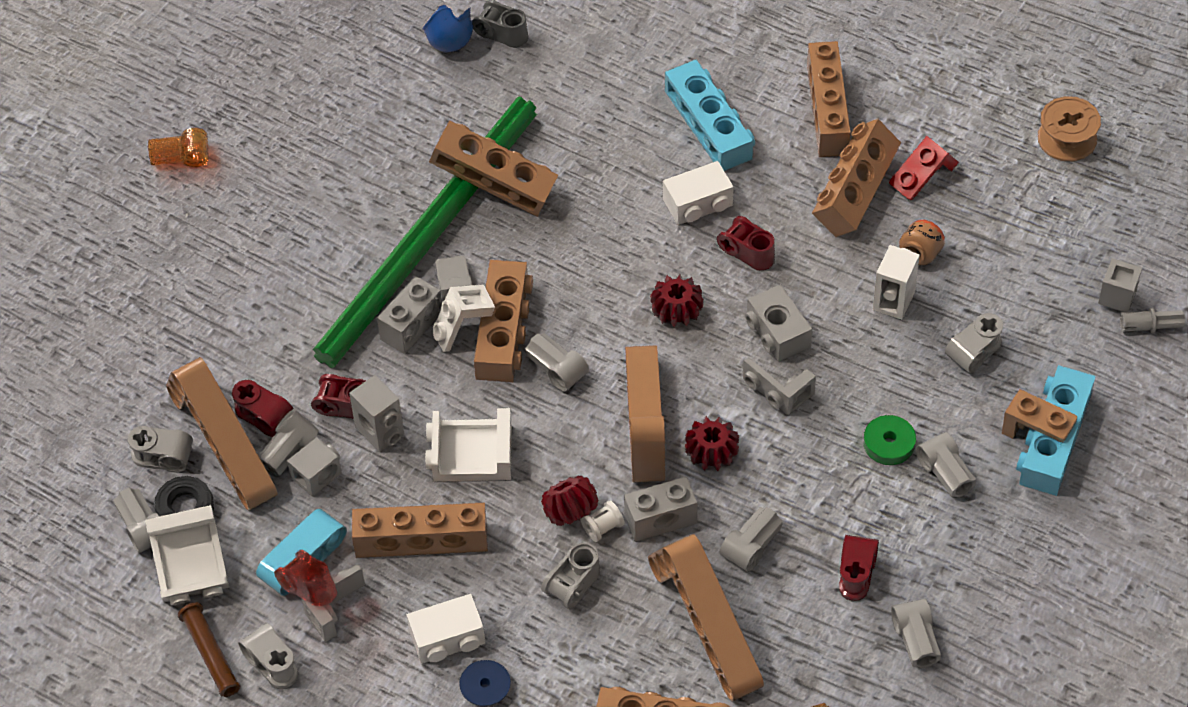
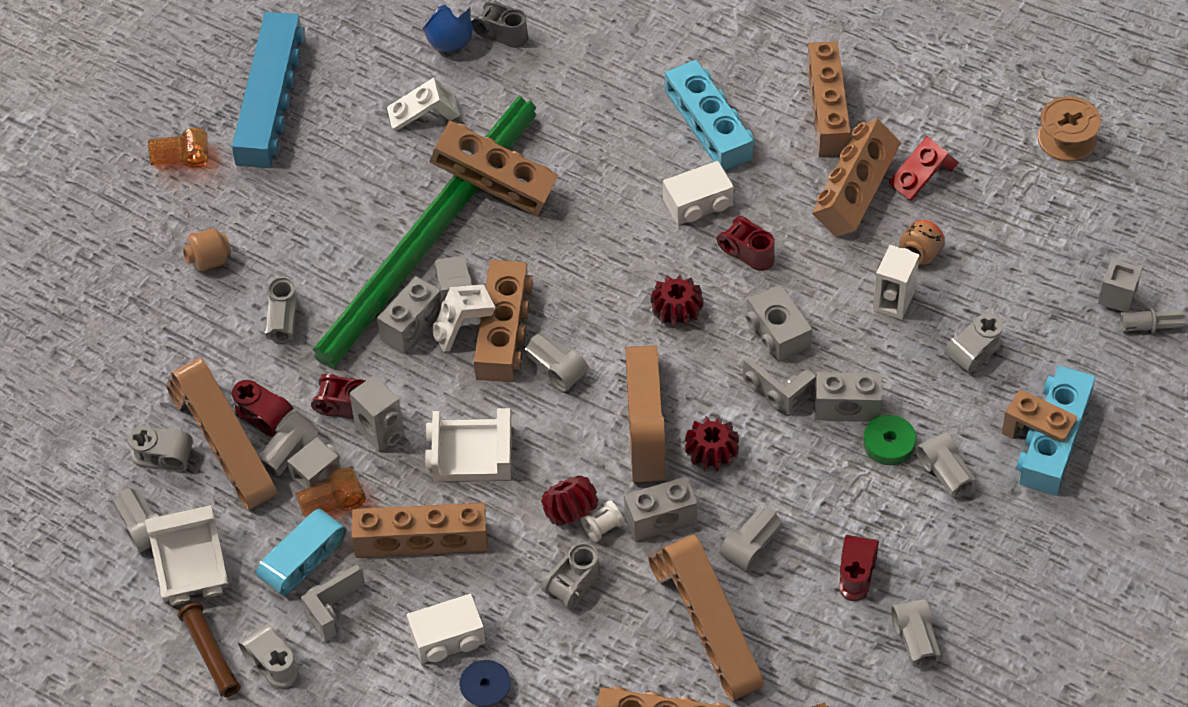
black tyre [155,476,214,517] -> none
clear red piece [274,549,338,606] -> none
none -> medium nougat head [183,228,231,272]
none -> dark azure brick [232,12,305,168]
none -> light grey piece [265,276,299,343]
none -> clear orange piece [296,468,366,519]
none -> white bracket [387,78,460,131]
none -> light grey brick [815,372,882,422]

